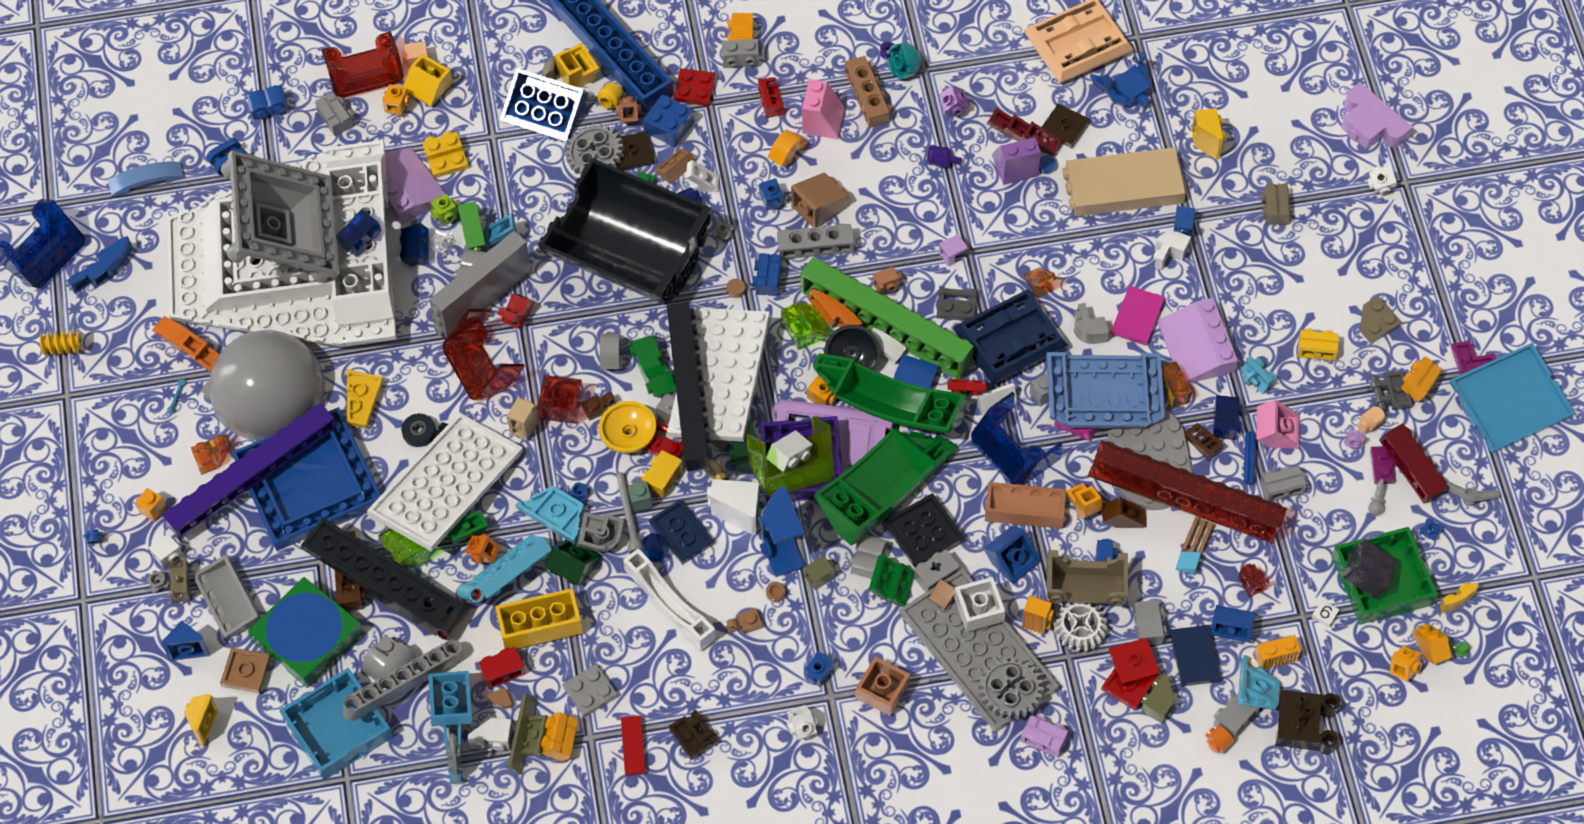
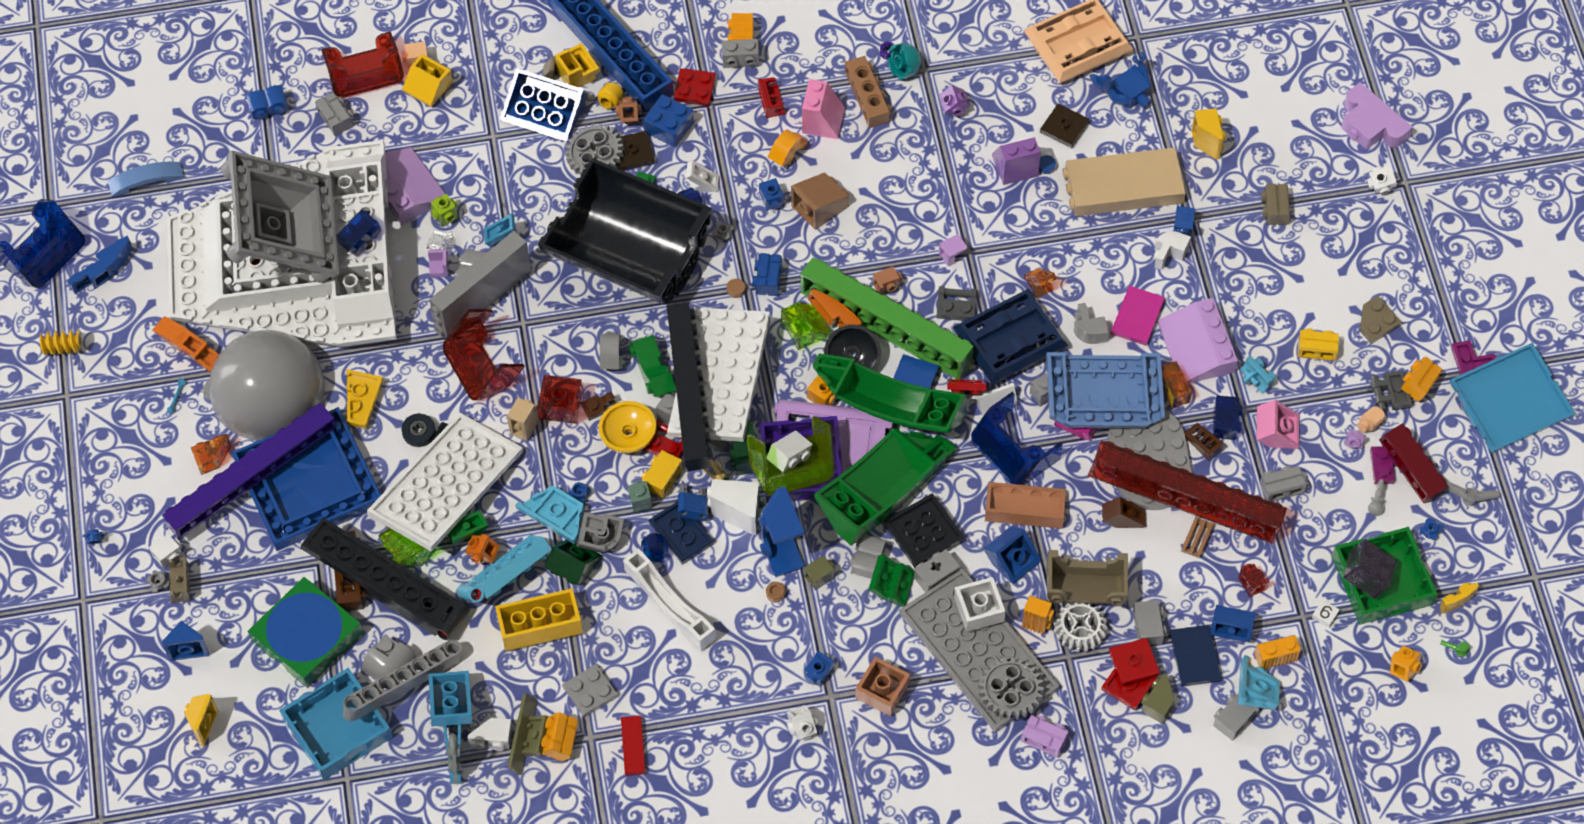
light orange brick [135,488,167,522] -> none
light grey slope [192,554,261,639] -> none
blue brick [206,138,249,176] -> none
medium nougat plate [220,647,271,694] -> none
light orange brick [382,84,410,116] -> none
clear blue brick [400,222,429,267] -> none
yellow plate [422,131,469,179] -> none
bright green slope [458,201,485,251] -> none
red brick [478,646,526,690] -> none
medium nougat tile [487,688,513,709] -> none
red brick [497,294,535,329] -> none
light grey piece [617,472,644,555] -> none
medium nougat slope [654,148,696,184] -> none
dark brown plate [668,710,719,760] -> none
medium nougat plate [726,608,763,634] -> none
light grey brick [777,224,854,260] -> none
white slope [871,328,906,363] -> none
dark purple piece [927,145,962,168] -> none
medium nougat slope [928,579,955,610] -> none
dark red slope [986,108,1062,156] -> none
light orange brick [1066,483,1102,519] -> none
blue brick [1096,539,1117,562] -> none
medium azure slope [1175,552,1201,575] -> none
orange plate [1205,725,1234,753] -> none
blue axle [1244,431,1256,485] -> none
dark brown piece [1275,690,1340,755] -> none
light orange slope [1412,624,1452,664] -> none
none -> lavender panel [428,249,449,277]
none -> blue piece [678,484,708,521]

